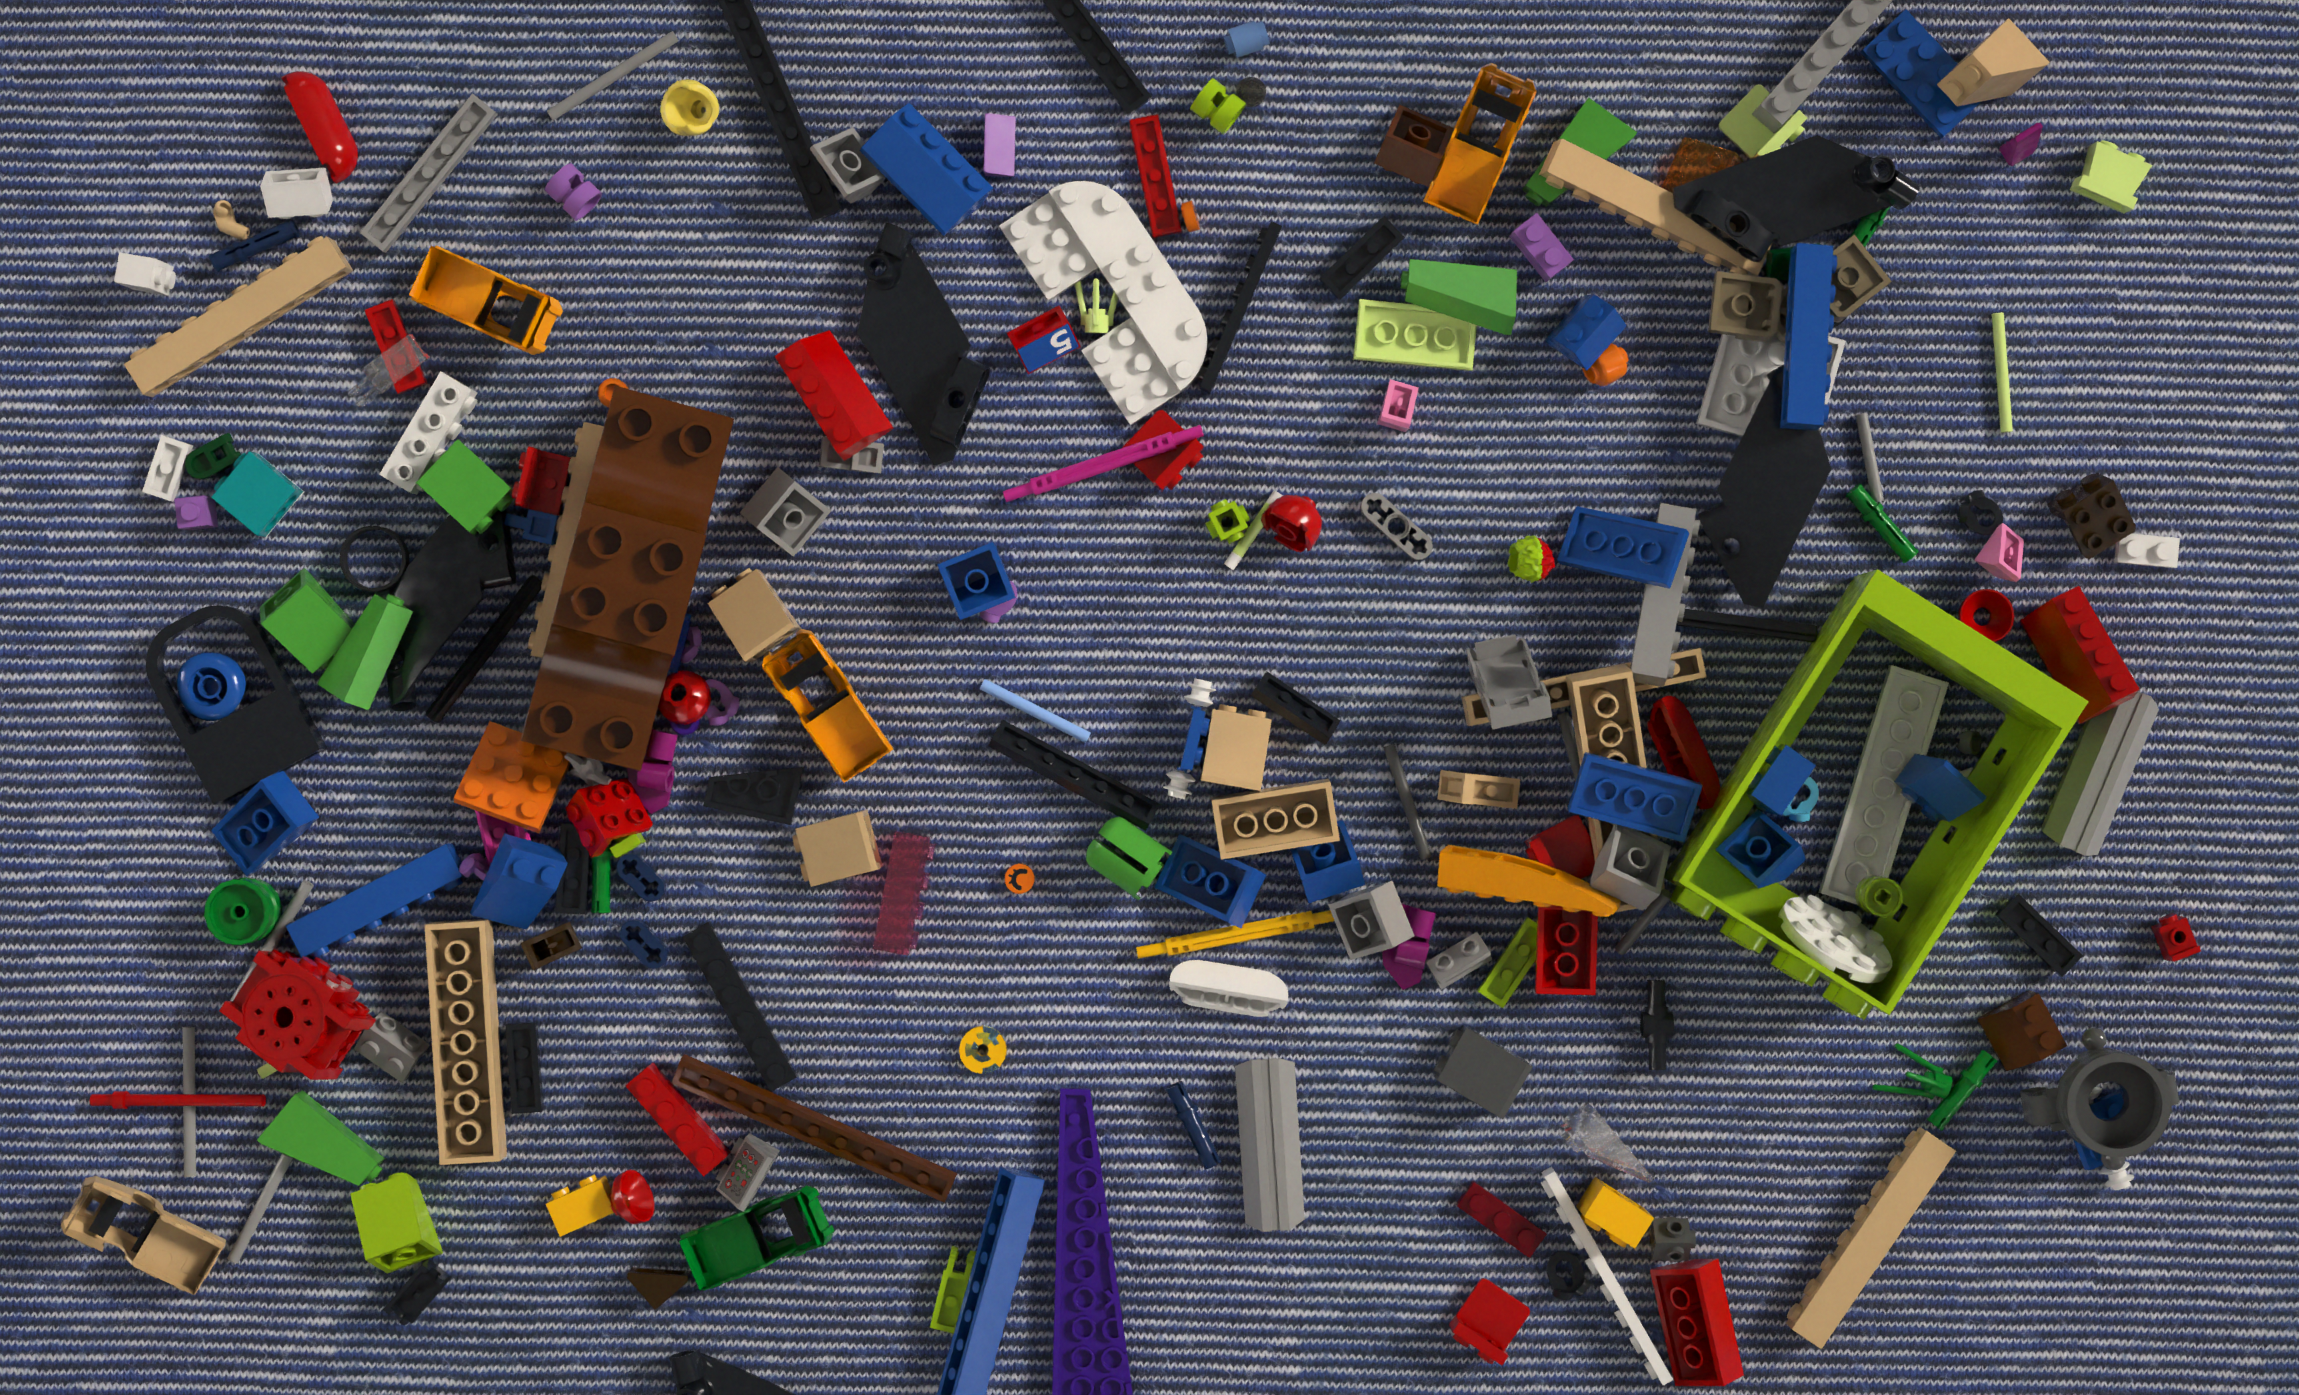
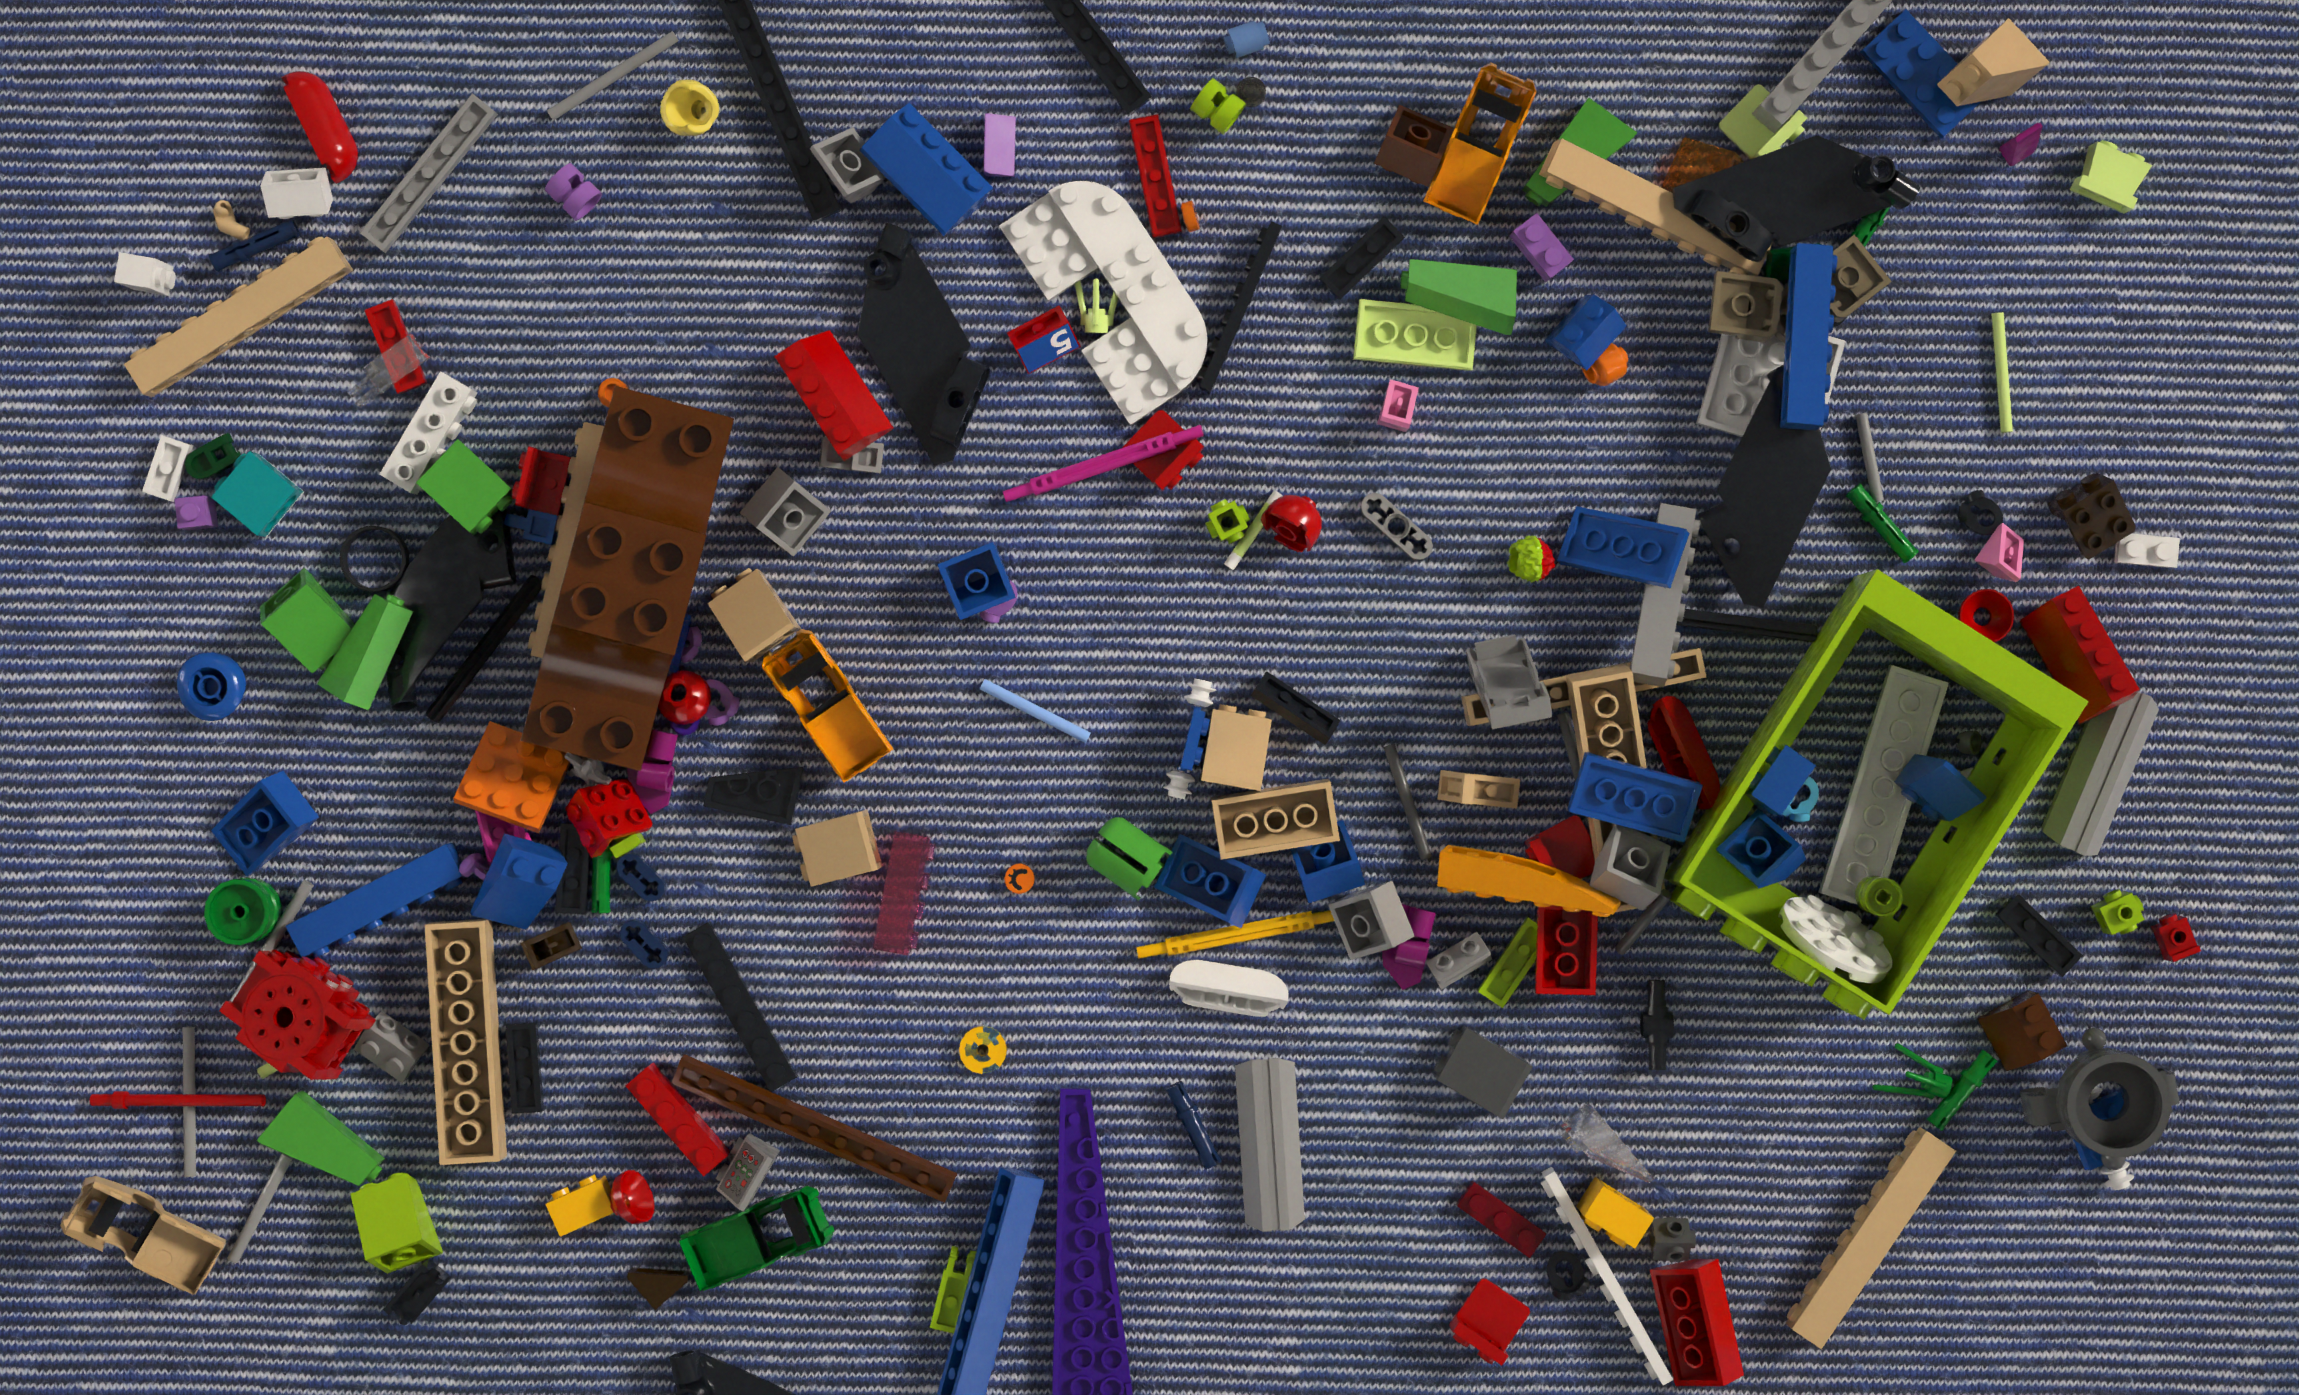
black window [146,605,328,805] -> none
light orange piece [409,246,563,355] -> none
black plate [988,720,1160,831] -> none
none -> lime brick [2091,889,2145,935]

